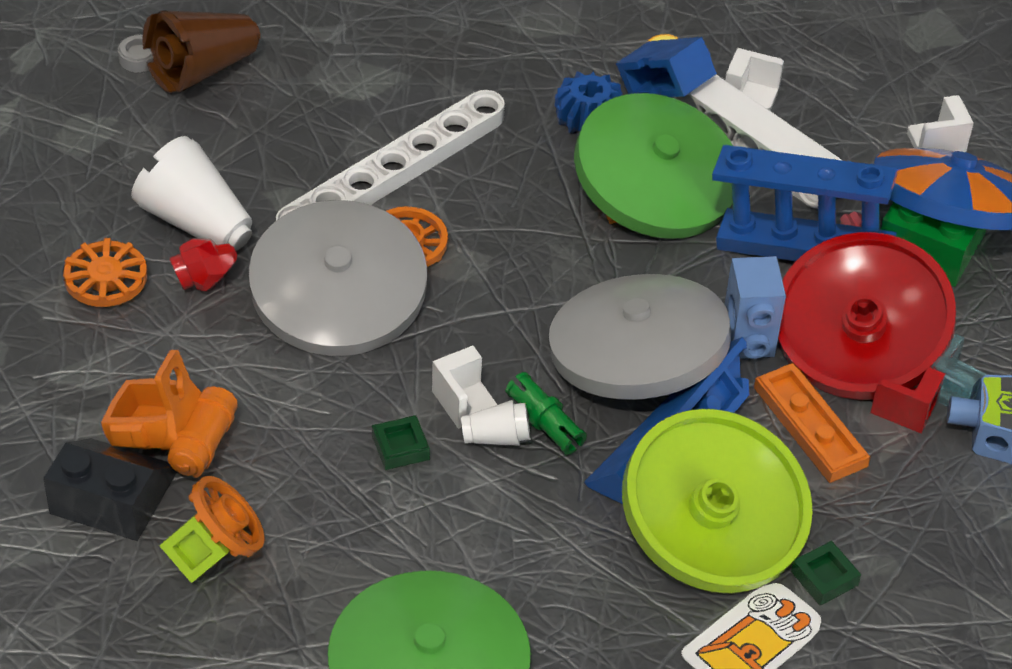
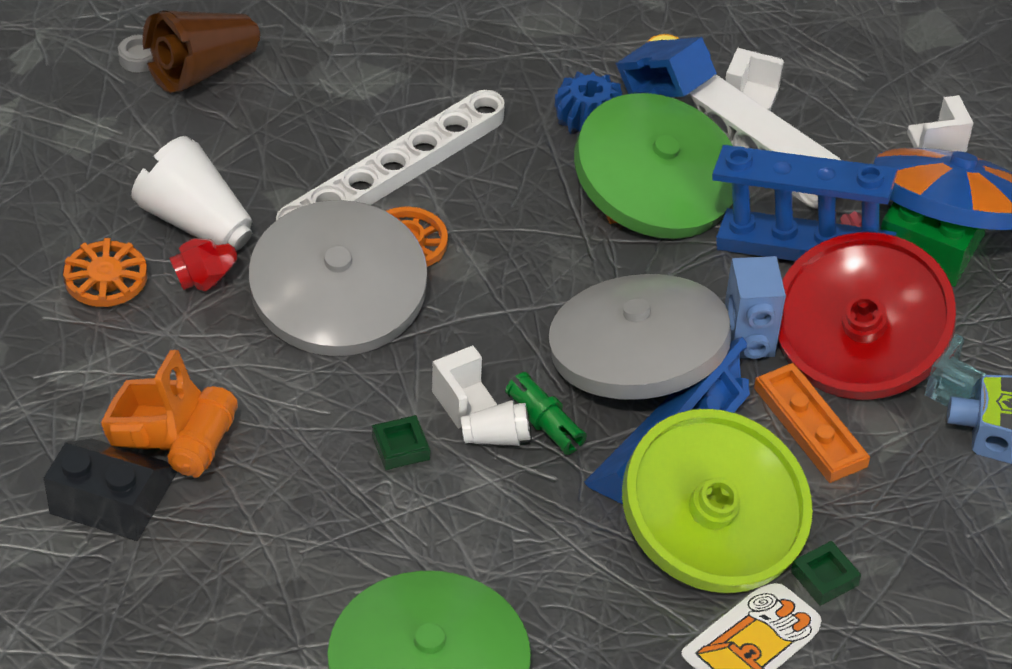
lime panel [159,513,230,583] -> none
orange wheel [189,476,265,558] -> none
red panel [870,367,946,434] -> none

